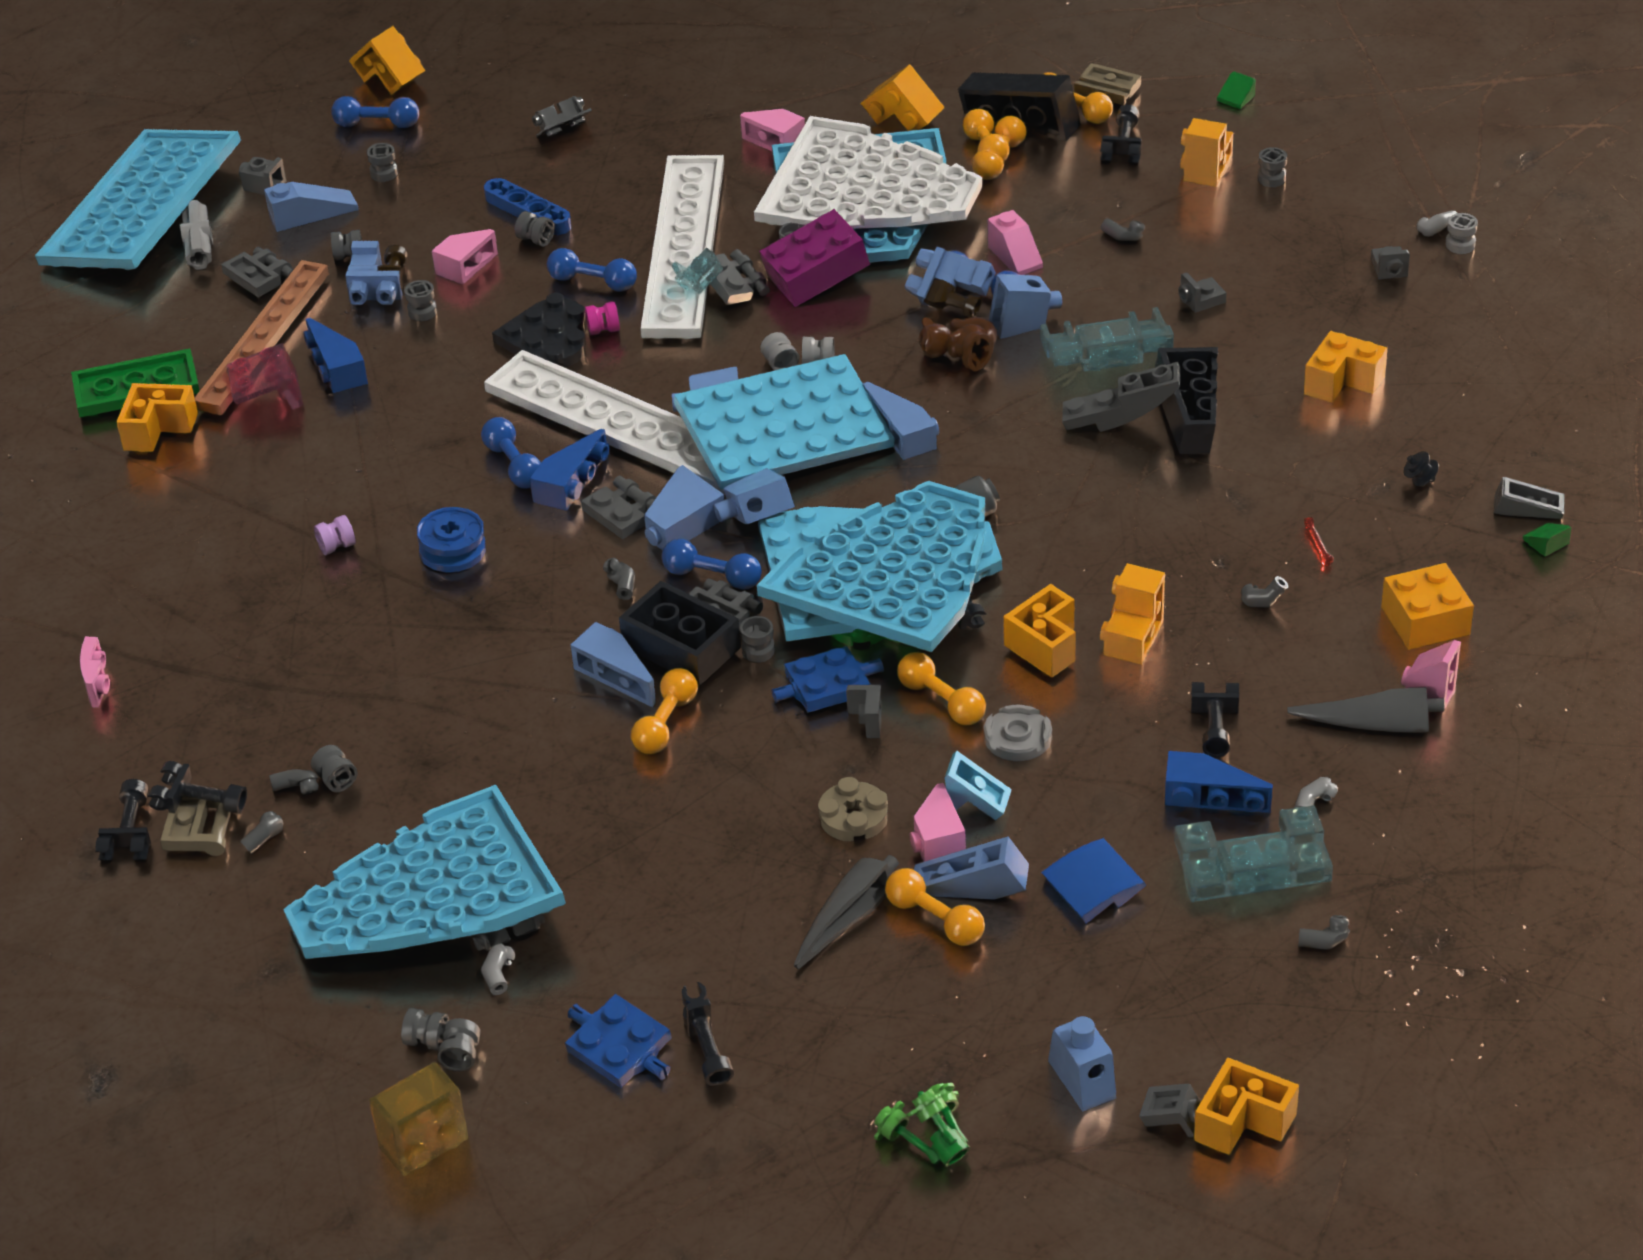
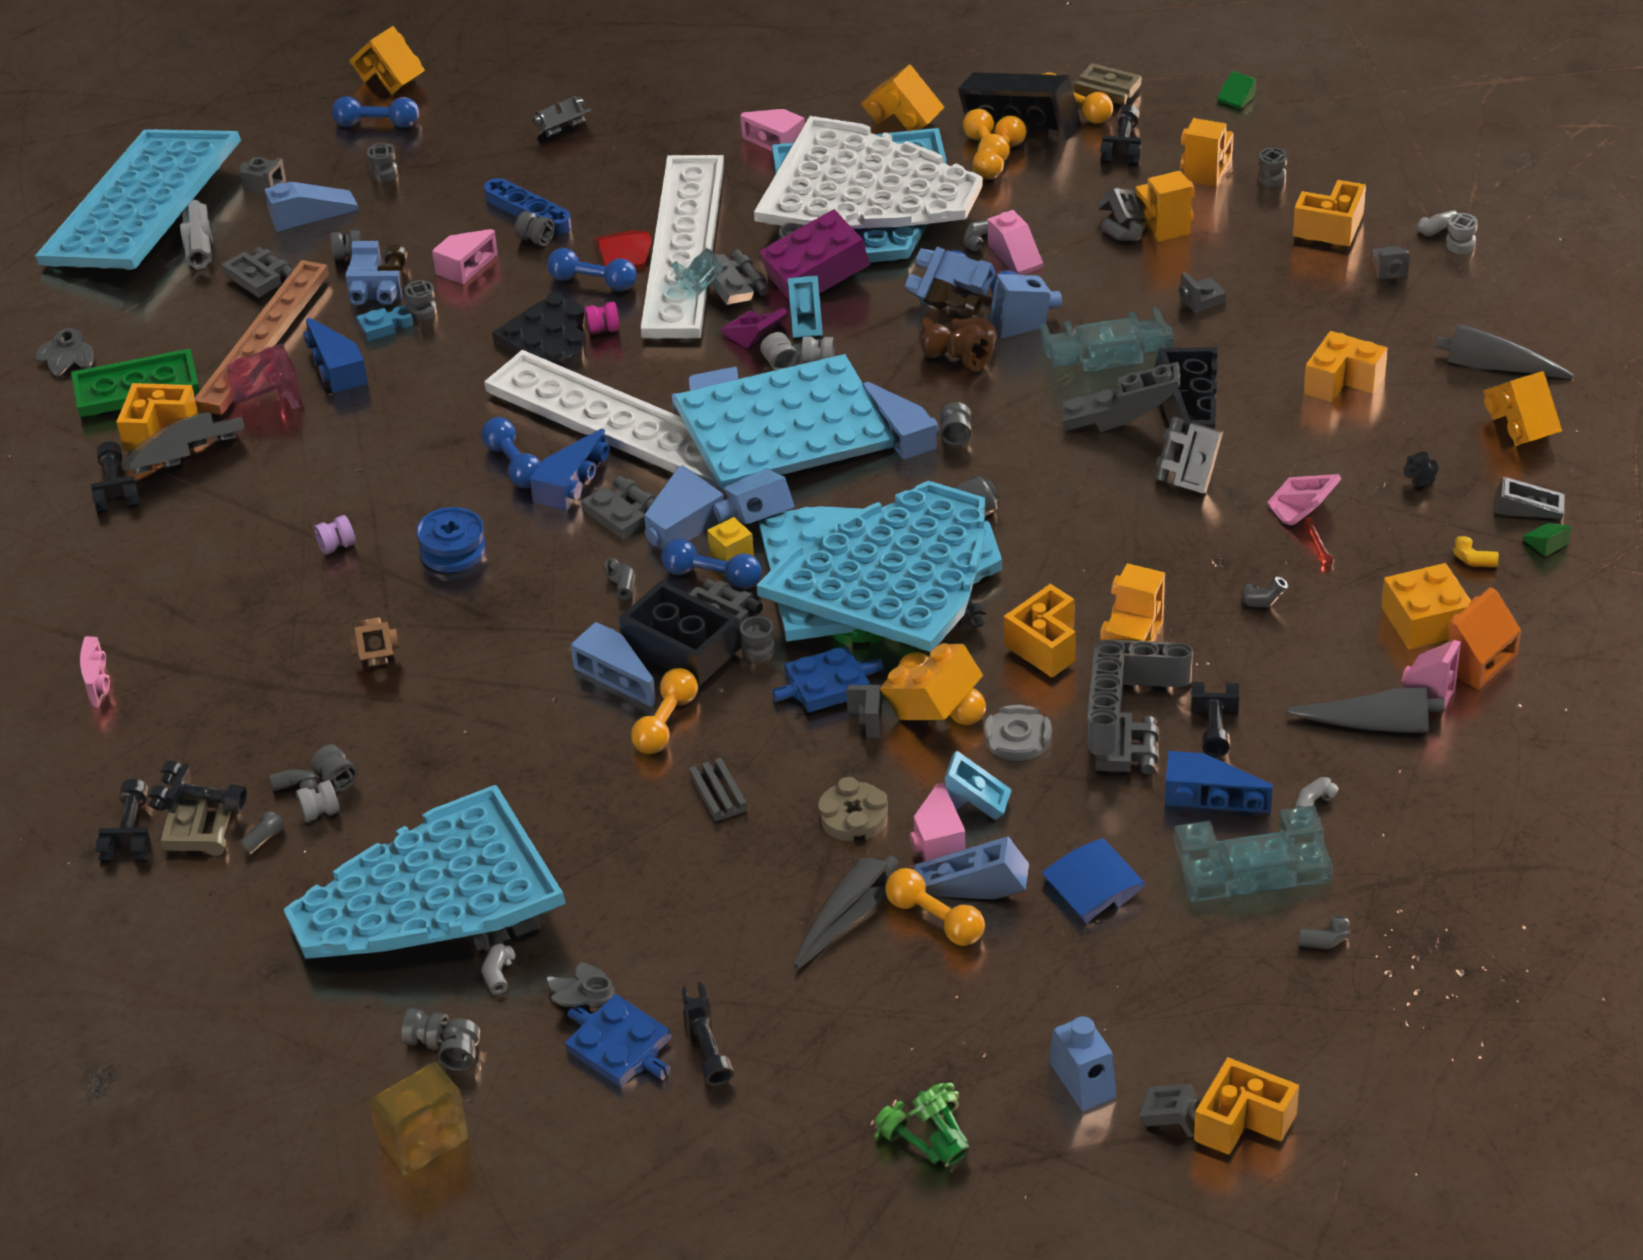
none -> dark grey plate [35,328,94,377]
none -> black bar [91,441,139,511]
none -> dark grey slope [121,412,245,475]
none -> light grey wheel [296,780,340,823]
none -> medium nougat brick [350,617,399,667]
none -> dark azure plate [357,305,413,342]
none -> dark grey plate [547,962,615,1008]
none -> red slope [593,230,652,269]
none -> dark grey tile [689,758,747,821]
none -> yellow brick [707,517,754,561]
none -> magenta slope [720,308,787,349]
none -> medium azure slope [788,276,823,338]
none -> light orange brick [879,643,983,720]
none -> dark grey wheel [940,402,971,446]
none -> dark grey arm [963,219,988,252]
none -> dark grey beam [1086,640,1193,755]
none -> dark grey plate [1095,712,1159,774]
none -> dark grey bracket [1097,188,1147,225]
none -> light orange brick [1136,171,1195,242]
none -> plate [1155,417,1223,493]
none -> bright pink slope [1267,474,1341,525]
none -> light orange brick [1293,180,1366,246]
none -> dark grey piece [1436,324,1574,380]
none -> orange slope [1447,587,1521,690]
none -> yellow arm [1453,536,1499,568]
none -> light orange brick [1483,371,1562,446]

